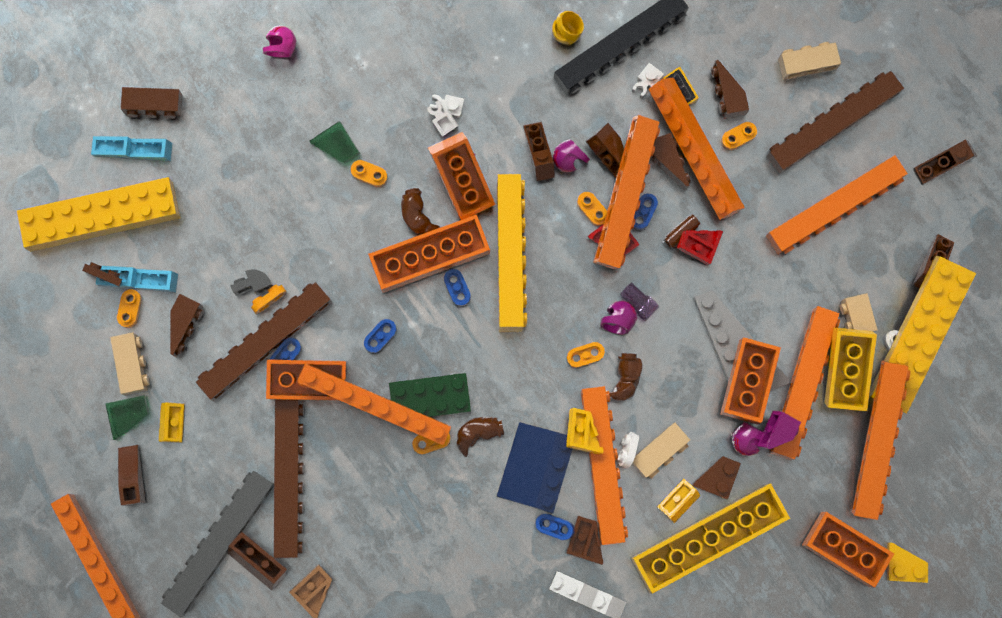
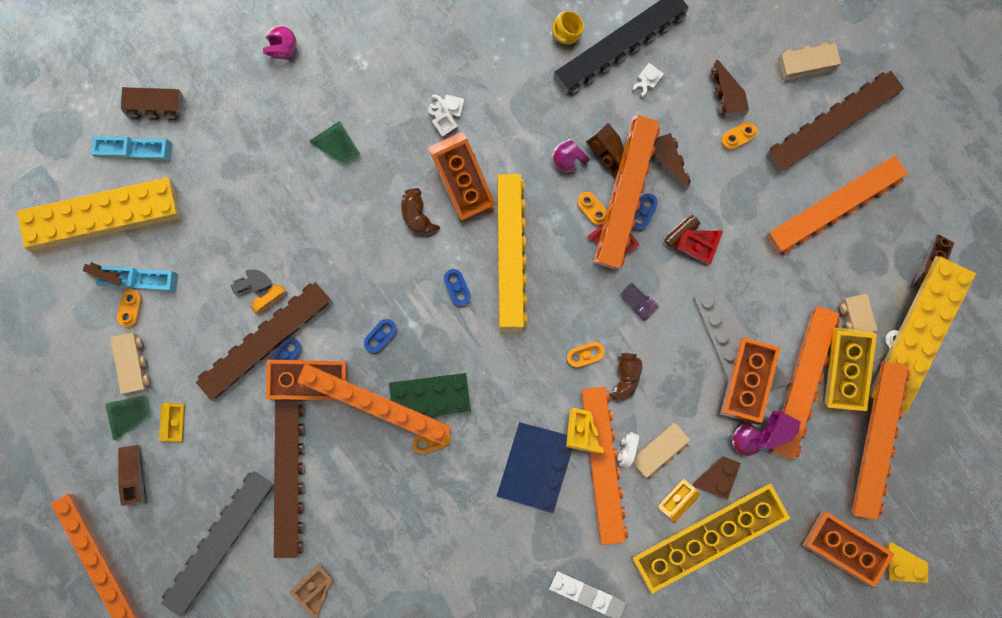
reddish brown slope [170,294,204,358] -> none
reddish brown brick [227,532,287,590] -> none
light orange plate [351,160,387,187] -> none
orange brick [368,214,490,293] -> none
reddish brown animal [457,417,504,457] -> none
reddish brown slope [523,122,555,181] -> none
blue plate [536,514,575,540] -> none
reddish brown wing [566,516,603,565] -> none
magenta helmet [600,301,637,335] -> none
orange brick [648,77,745,220] -> none
slope [662,67,699,106] -> none
reddish brown slope [914,139,977,184] -> none

